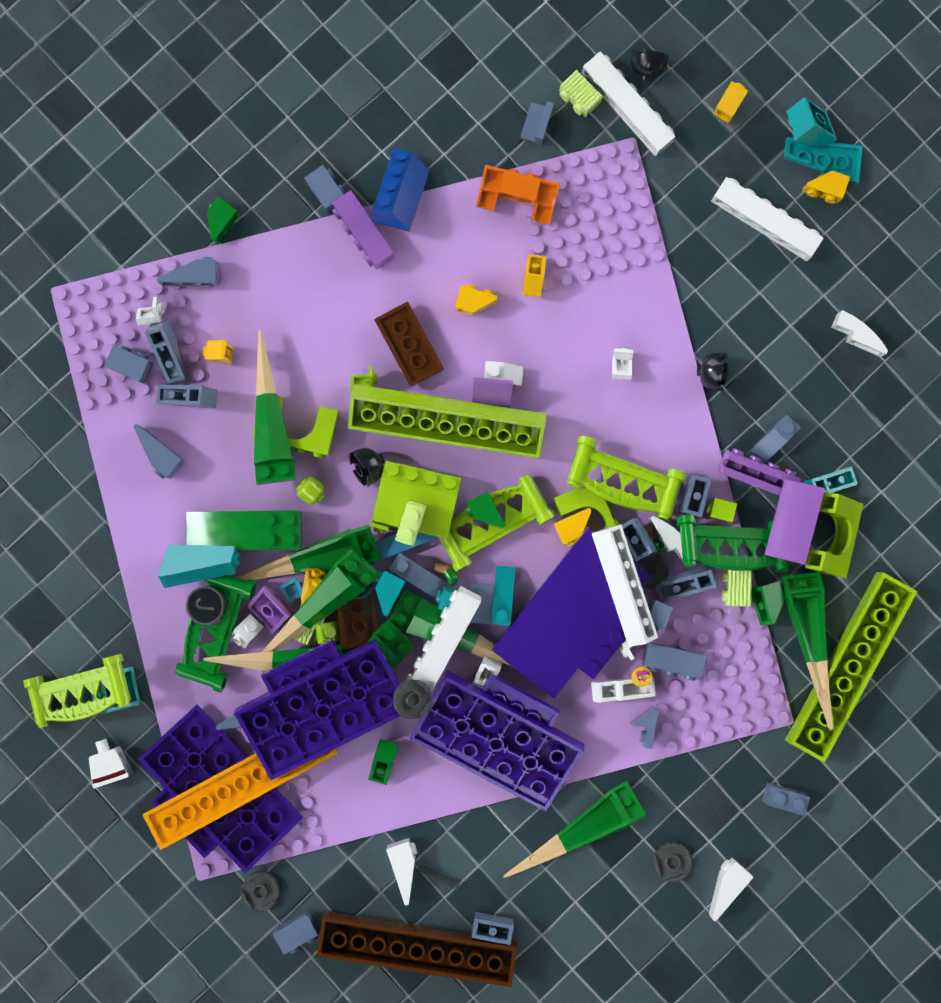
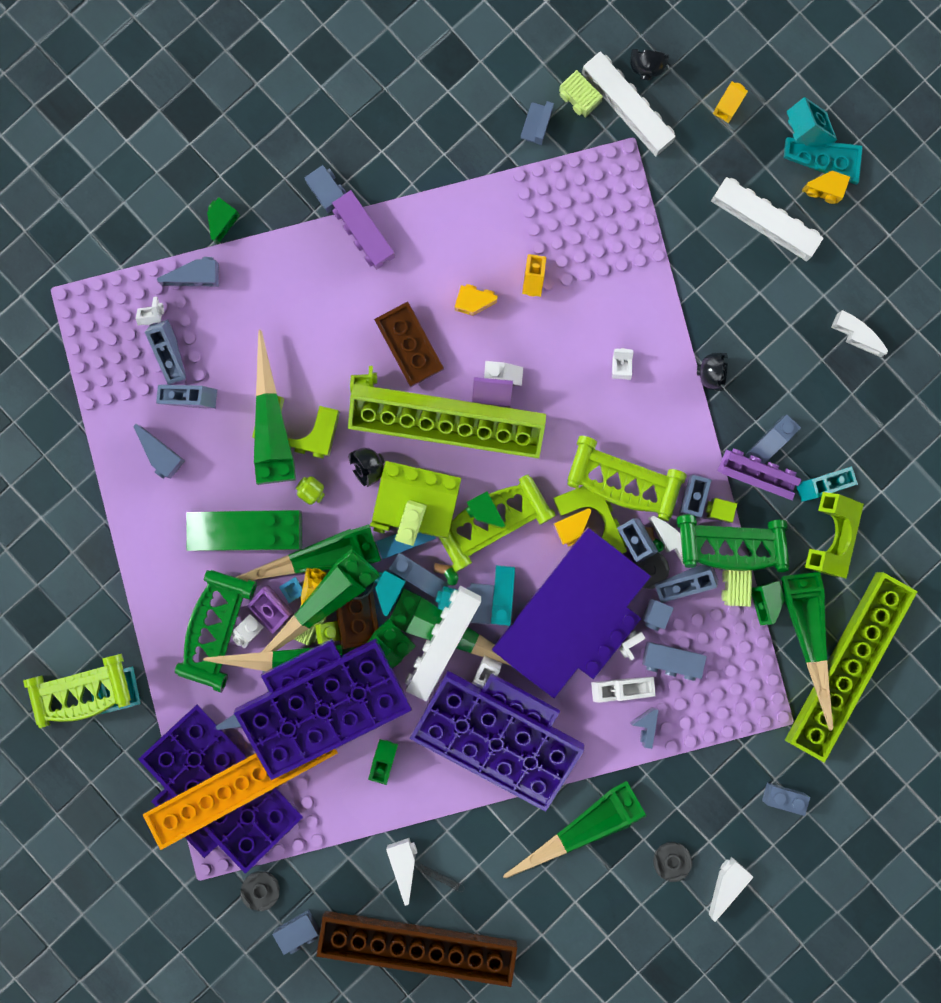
white torso [89,739,134,789] -> none
sand blue brick [104,345,153,384] -> none
slope [158,545,241,588] -> none
black tile [186,586,226,625] -> none
yellow slope [203,340,234,366] -> none
blue slope [372,148,430,232] -> none
dark grey tile [393,679,431,719] -> none
sand blue brick [472,912,514,945] -> none
orange bracket [476,165,560,225] -> none
white brick [592,524,658,646] -> none
yellow tile [631,666,652,687] -> none
medium lavender slope [764,479,825,565] -> none

